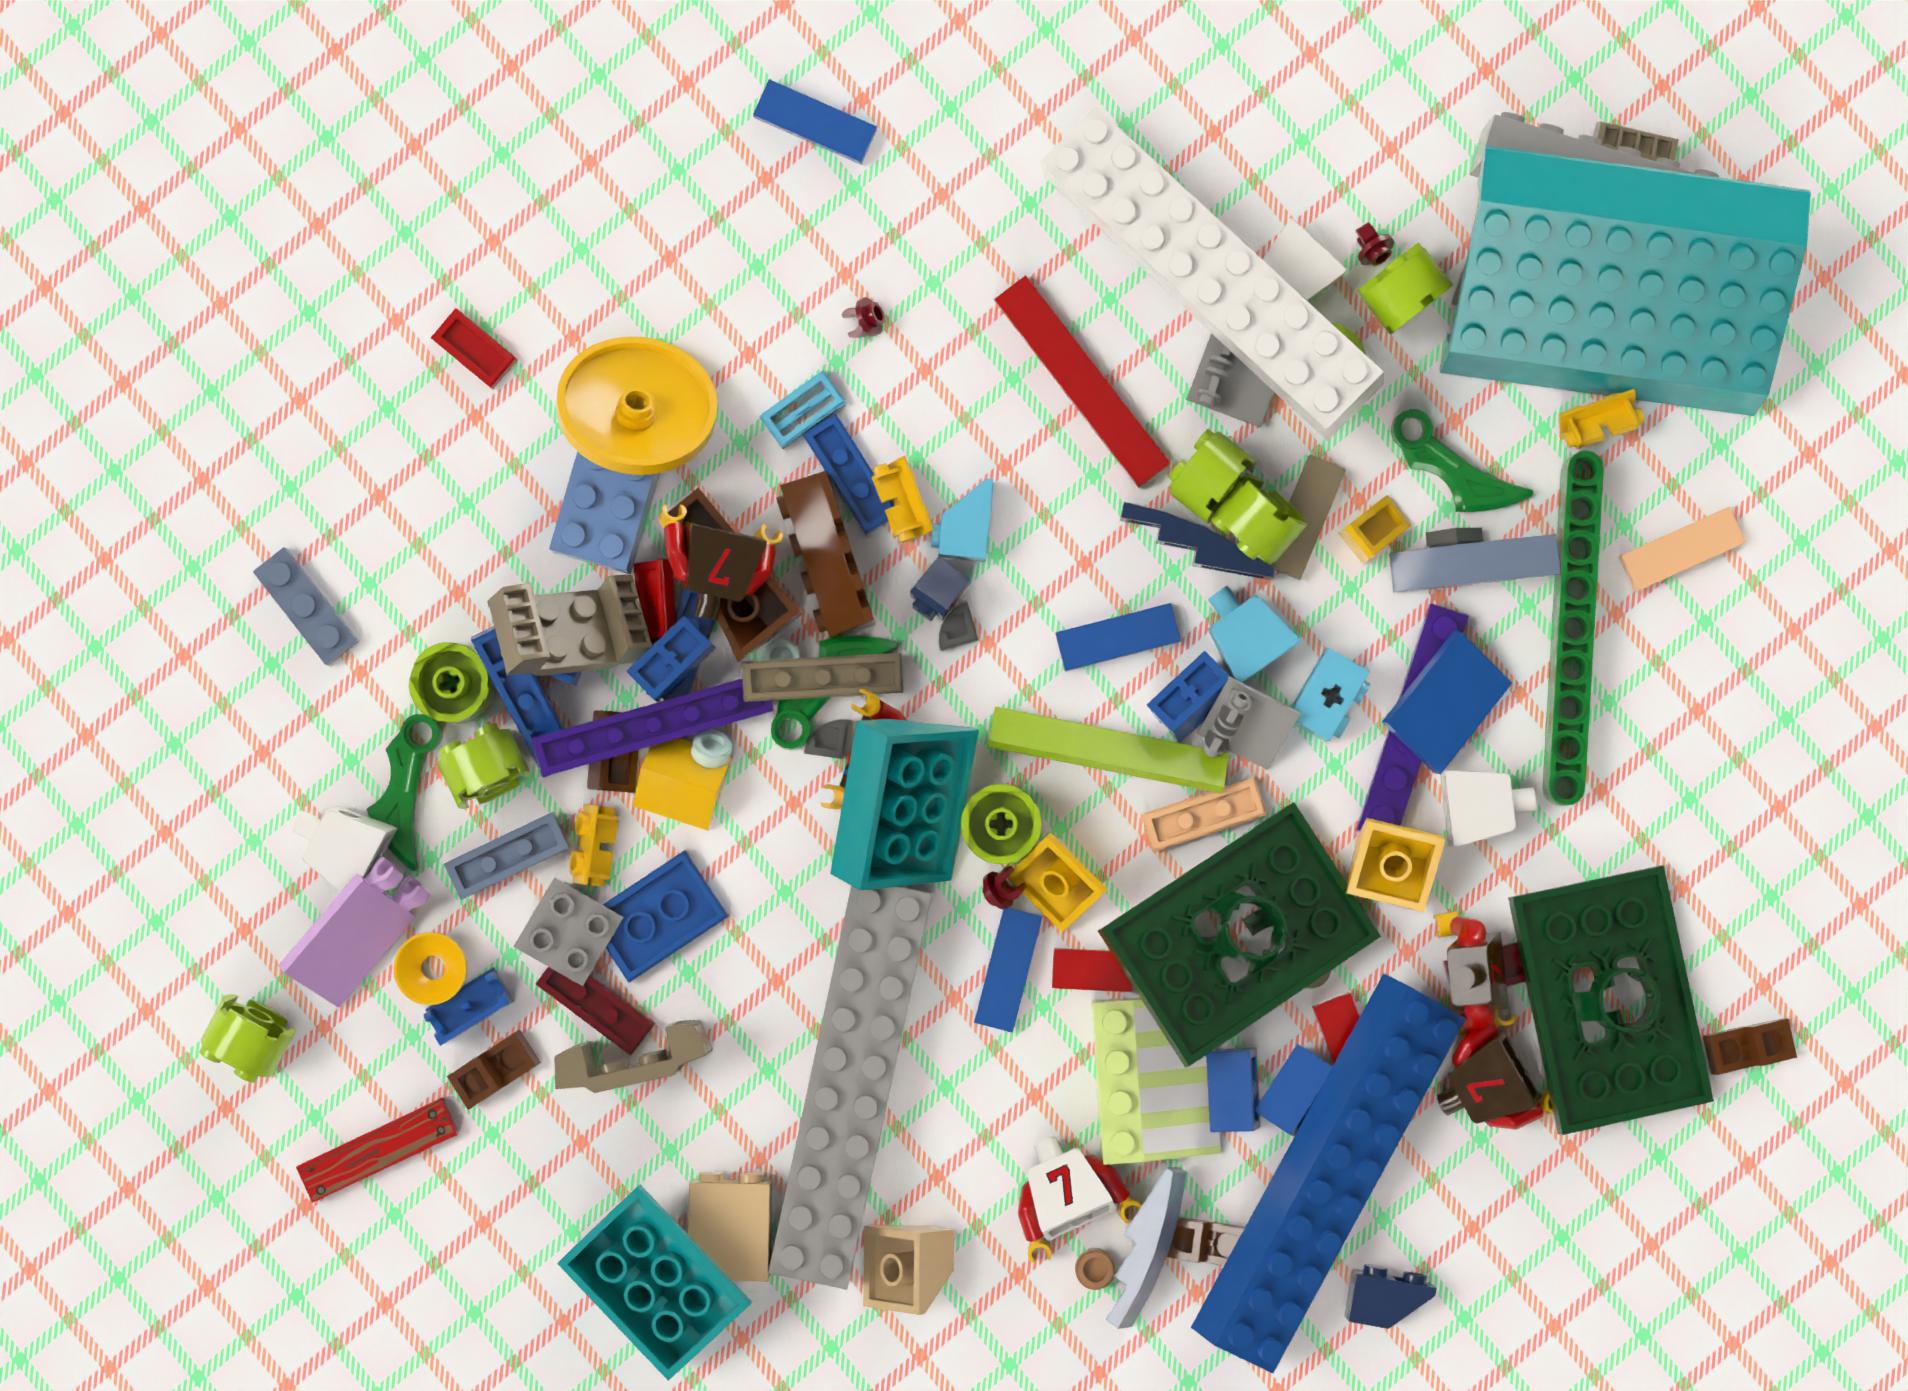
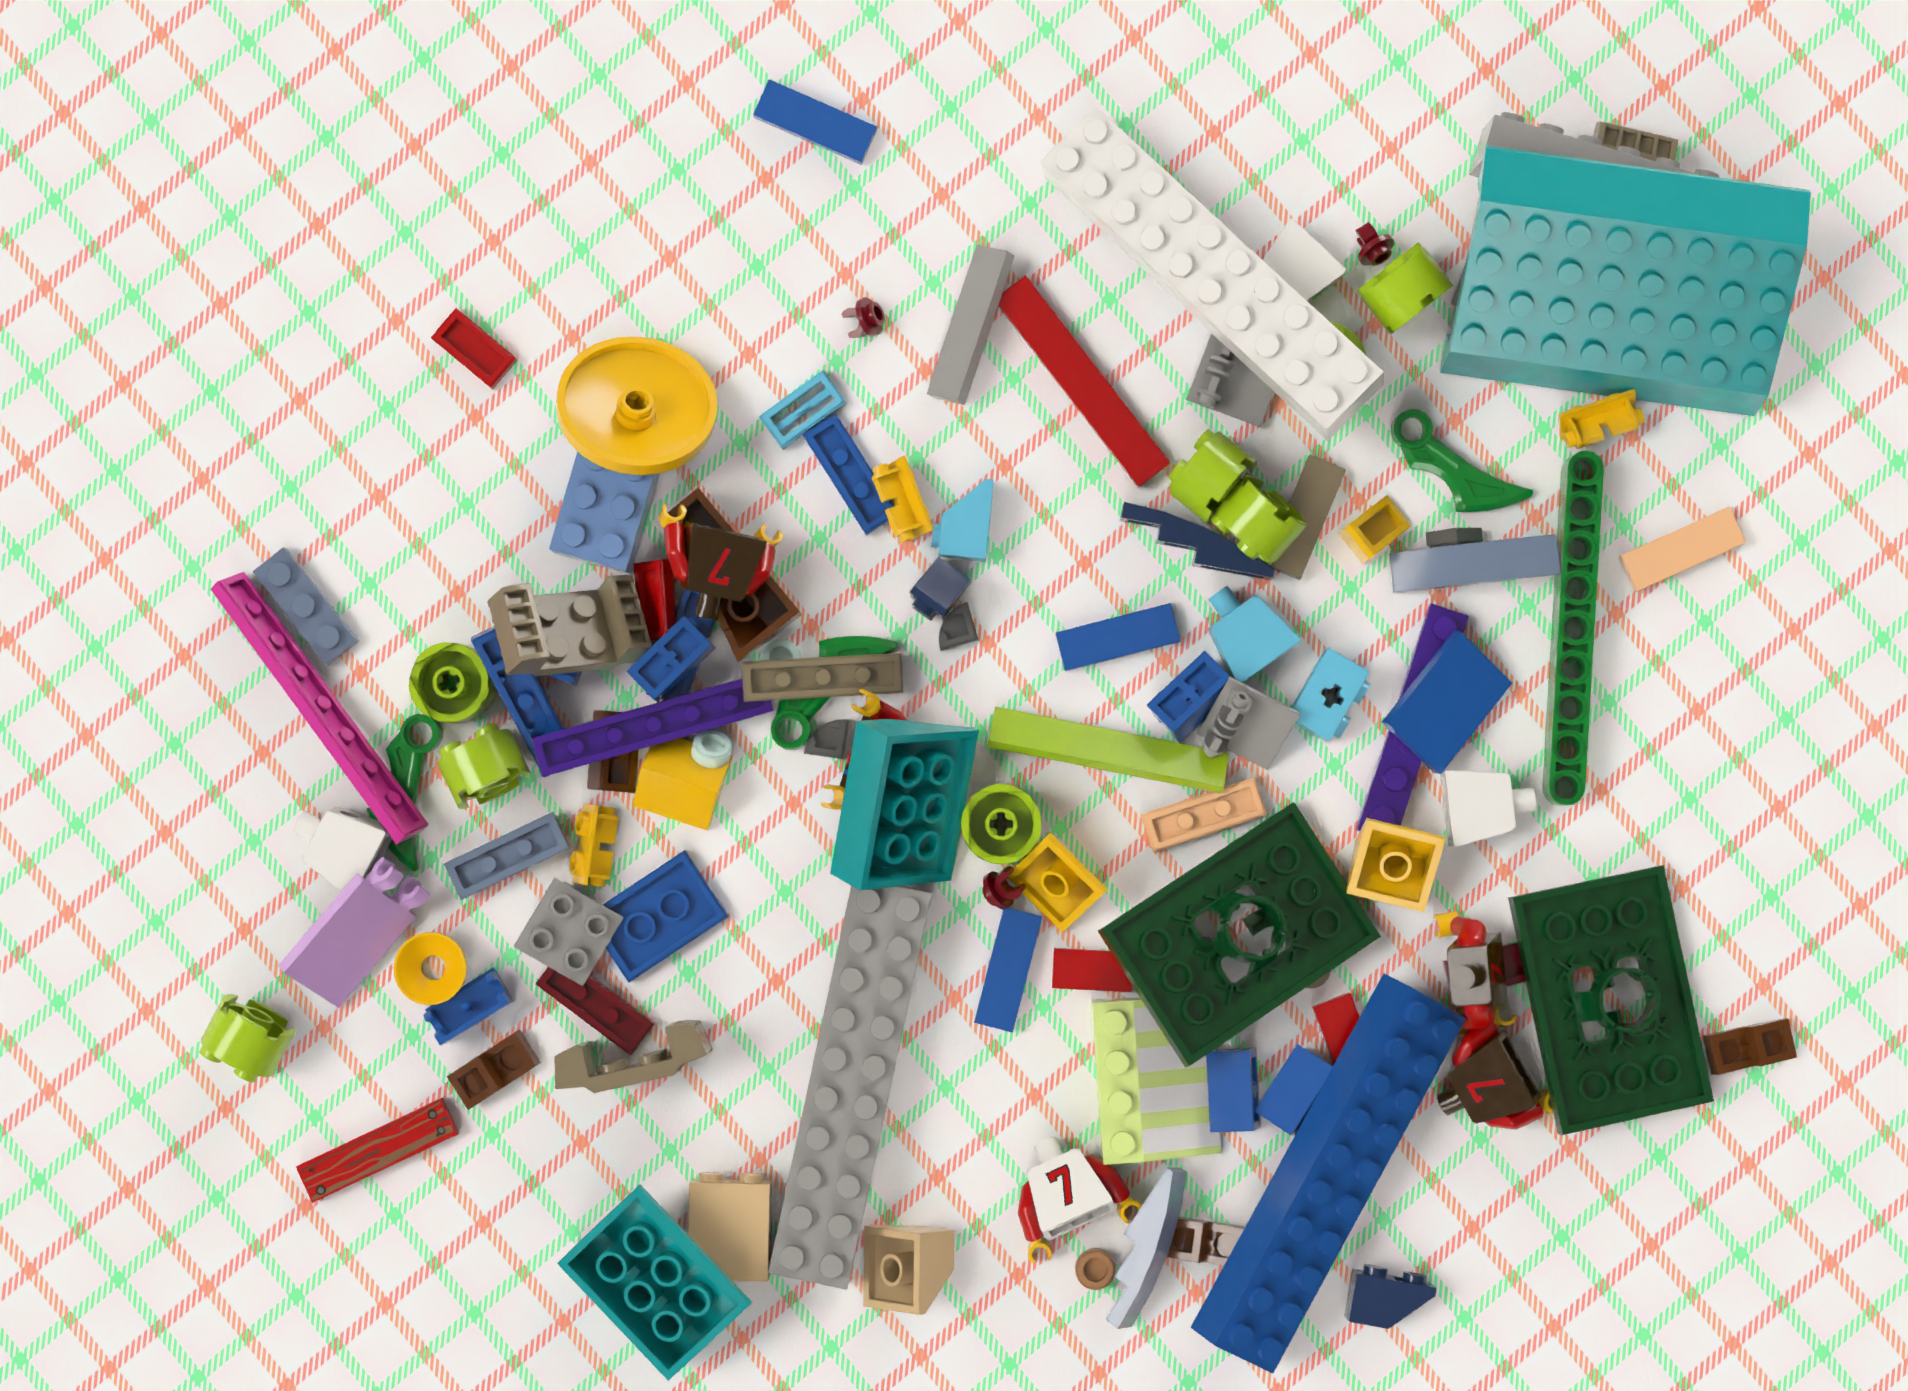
reddish brown wedge [776,471,876,639] -> none
none -> dark pink tile [210,572,429,845]
none -> light grey tile [927,245,1015,405]

